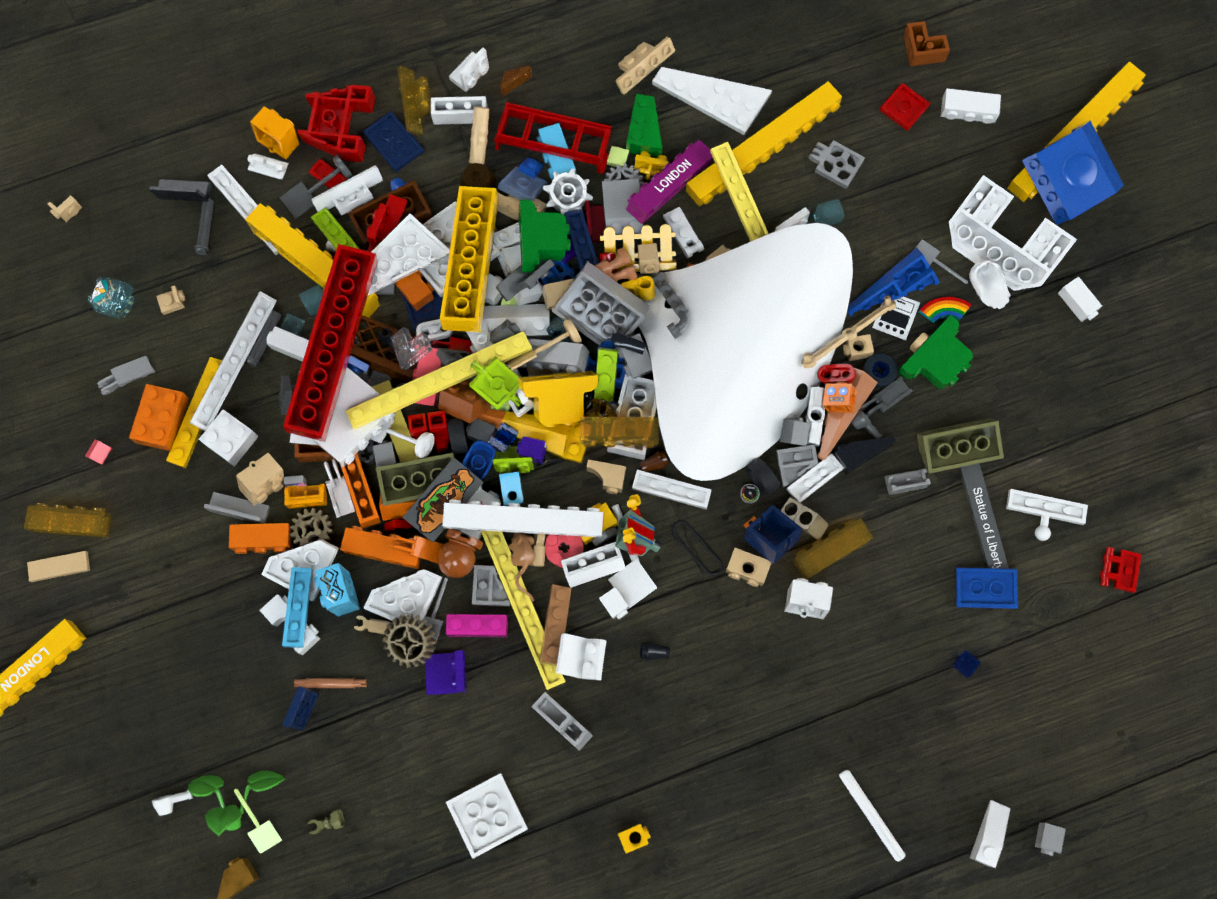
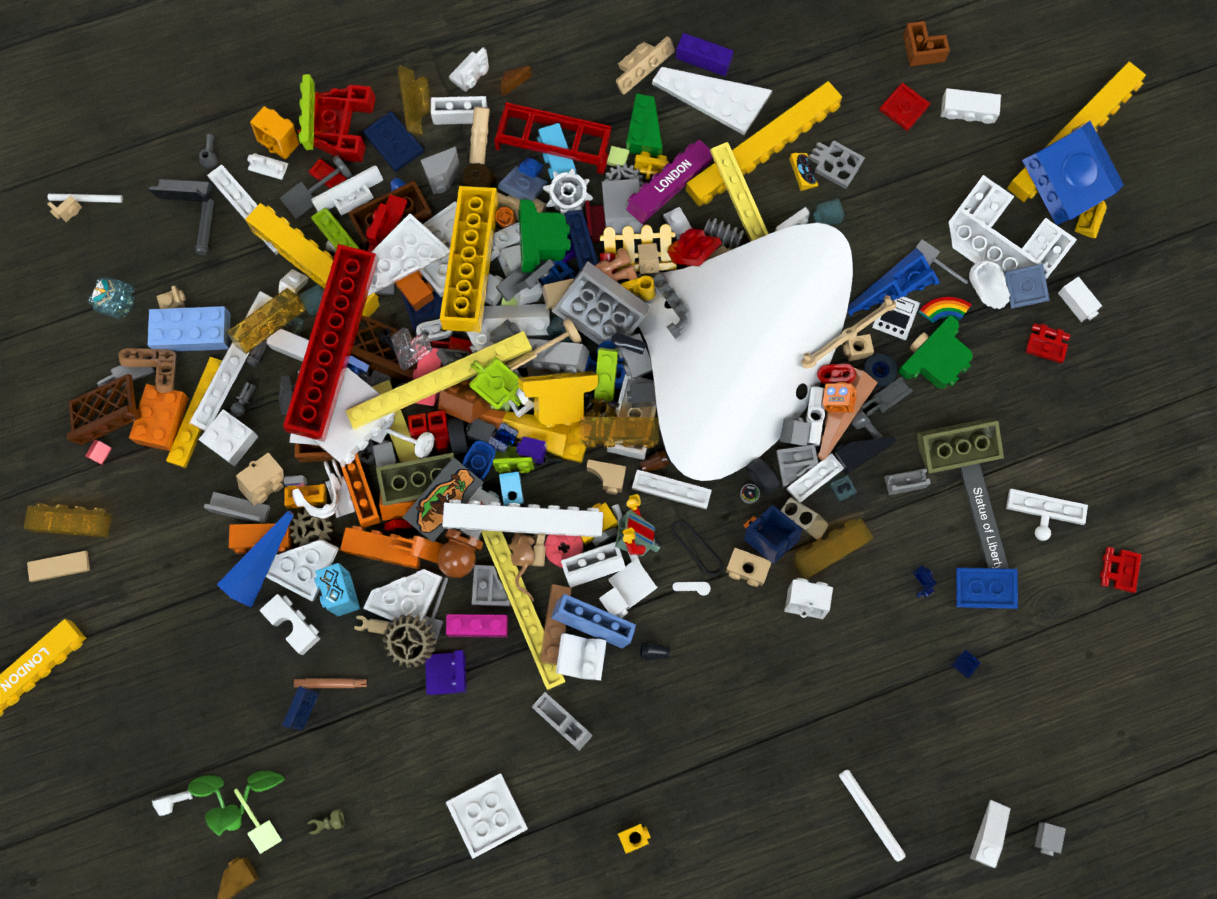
medium azure plate [282,567,313,648] -> none
none -> white bar [48,194,123,203]
none -> reddish brown fence [67,374,141,445]
none -> medium nougat beam [119,348,176,393]
none -> light blue brick [148,306,231,352]
none -> dark grey bar [199,134,218,169]
none -> blue wedge [217,510,294,607]
none -> clear yellow brick [227,288,306,354]
none -> dark grey pin [230,382,257,417]
none -> white bracket [279,269,308,302]
none -> white helmet [292,473,341,518]
none -> lime plate [299,74,315,150]
none -> light grey slope [421,147,460,195]
none -> orange wheel [495,207,516,228]
none -> medium blue brick [551,594,636,648]
none -> dark grey brick [627,382,656,408]
none -> red plate [667,229,722,266]
none -> white sticker [673,582,711,595]
none -> dark purple brick [676,33,734,77]
none -> light grey piece [704,218,744,250]
none -> slope [790,153,818,191]
none -> clear light blue tile [830,476,857,502]
none -> clear blue bracket [912,565,937,598]
none -> sand blue tile [1005,264,1050,309]
none -> red plate [1025,323,1070,364]
none -> yellow slope [1075,201,1106,238]

